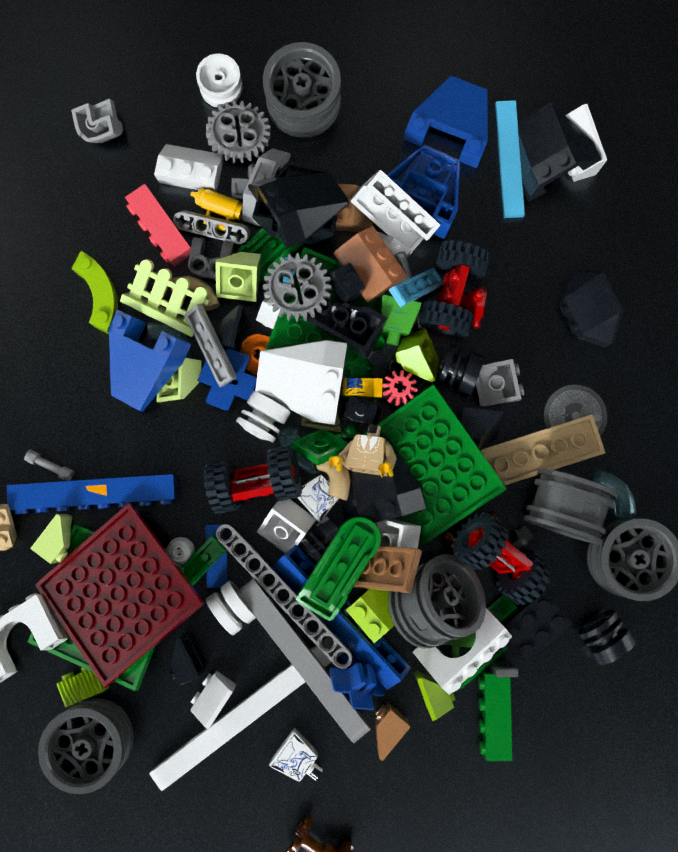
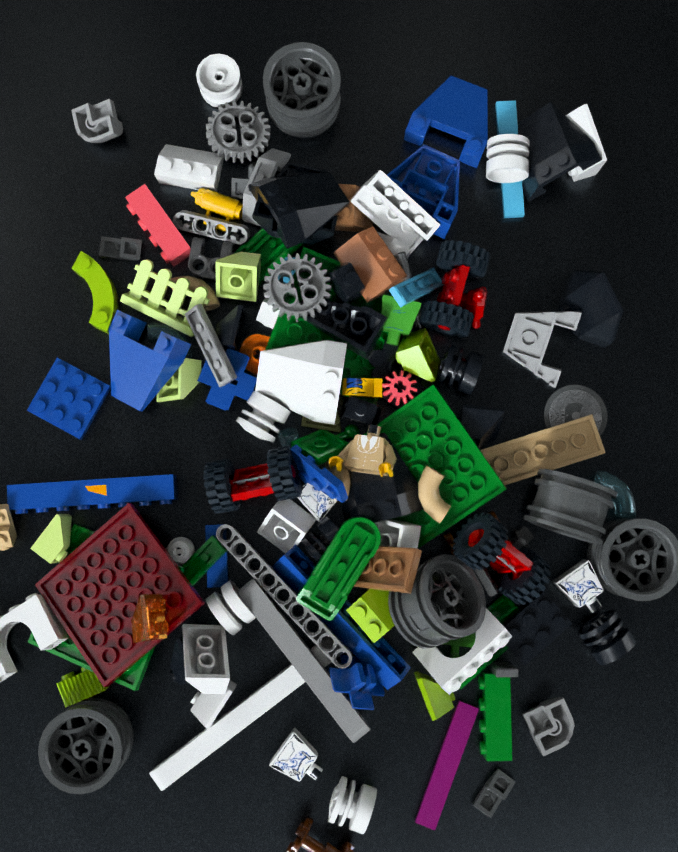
light grey bar [24,449,74,481] -> none
medium nougat slope [375,702,410,761] -> none
light grey plate [476,359,524,407] -> none
none -> blue plate [27,357,111,440]
none -> dark grey slope [99,236,142,261]
none -> clear orange slope [131,594,168,643]
none -> white slope [182,624,230,694]
none -> blue wing [290,444,348,503]
none -> white wheel [328,776,377,834]
none -> magenta tile [415,700,479,830]
none -> tan cylinder [418,465,451,524]
none -> dark grey slope [472,769,515,818]
none -> dark grey tile [474,566,498,597]
none -> white wheel [486,134,530,183]
none -> light grey wing [503,311,582,388]
none -> light grey brick [522,697,575,756]
none -> white torso [552,559,603,613]

